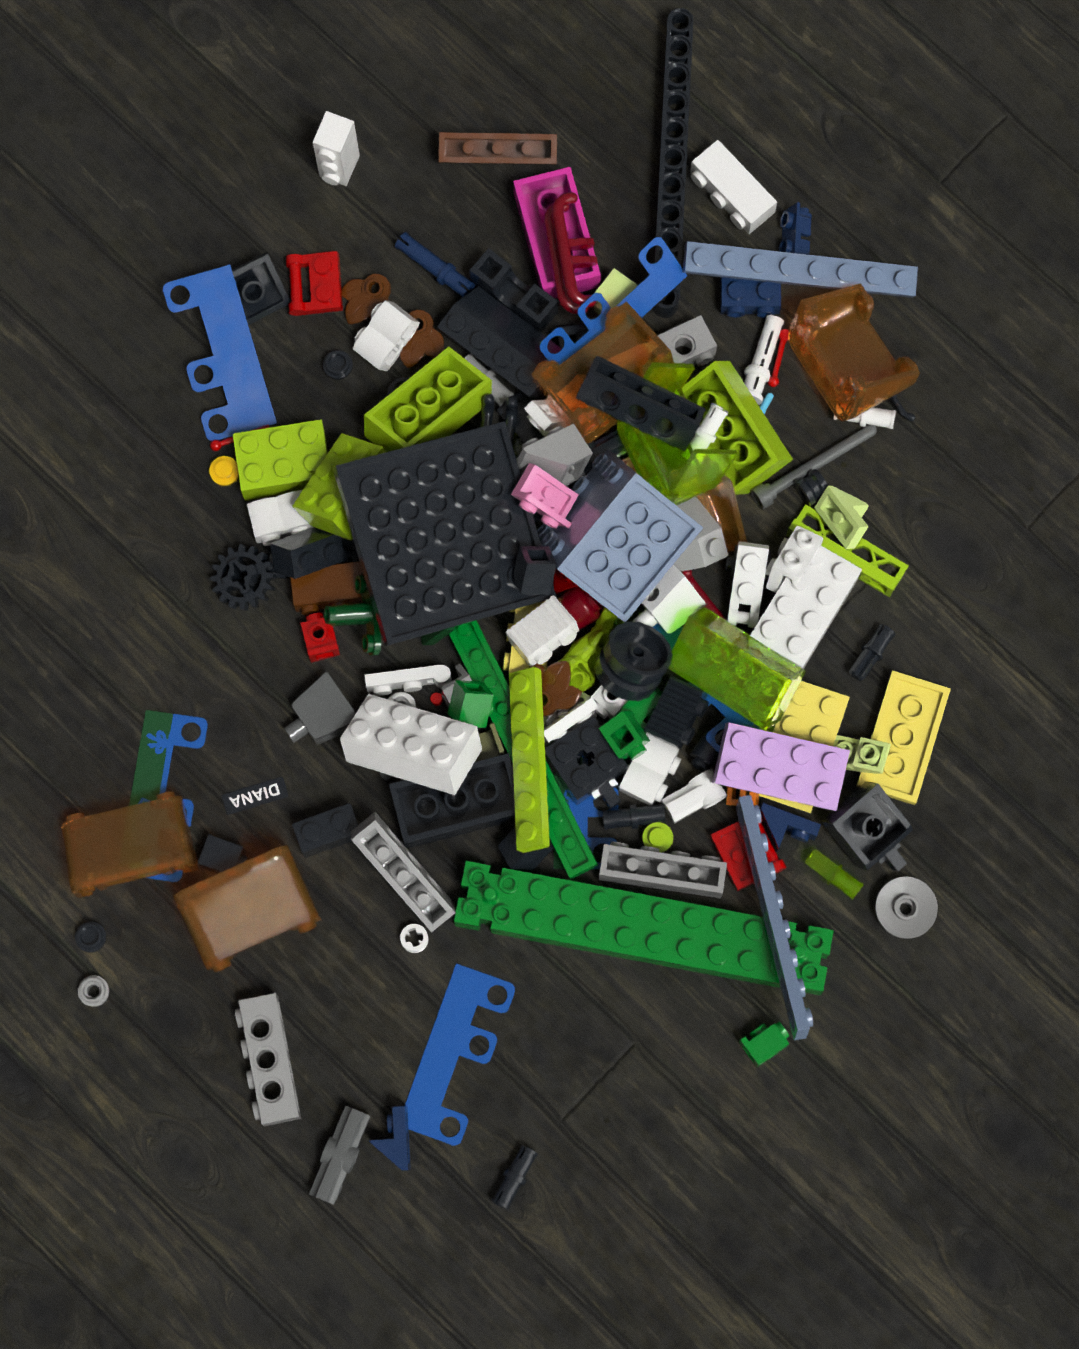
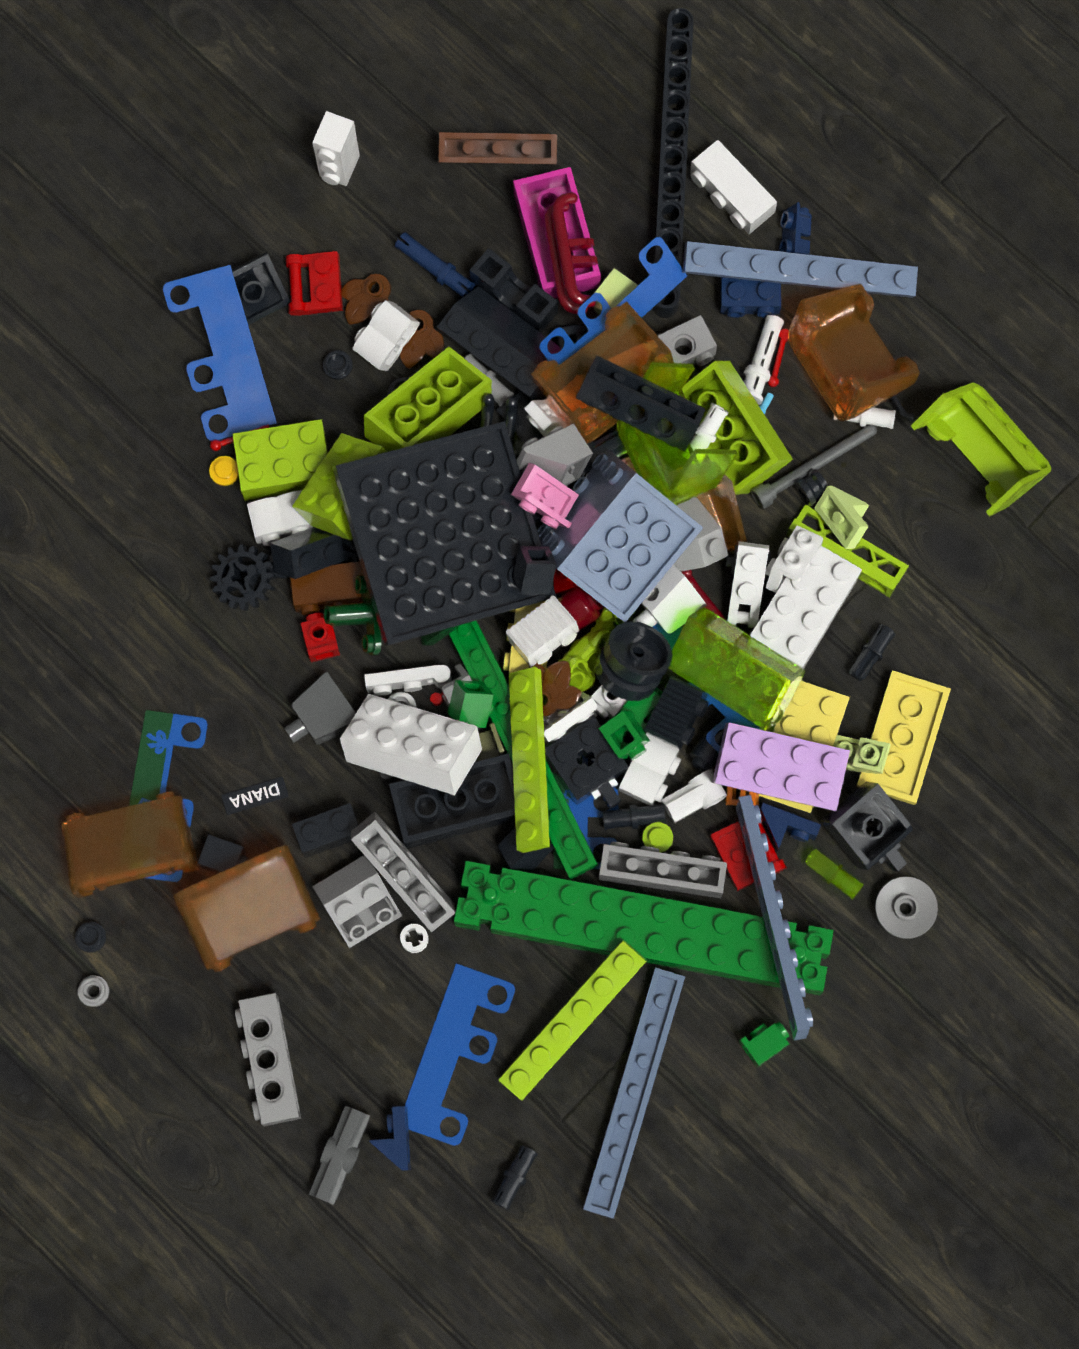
none -> light grey slope [312,855,402,948]
none -> lime plate [499,939,647,1101]
none -> sand blue plate [583,967,685,1219]
none -> lime windscreen [911,383,1051,516]

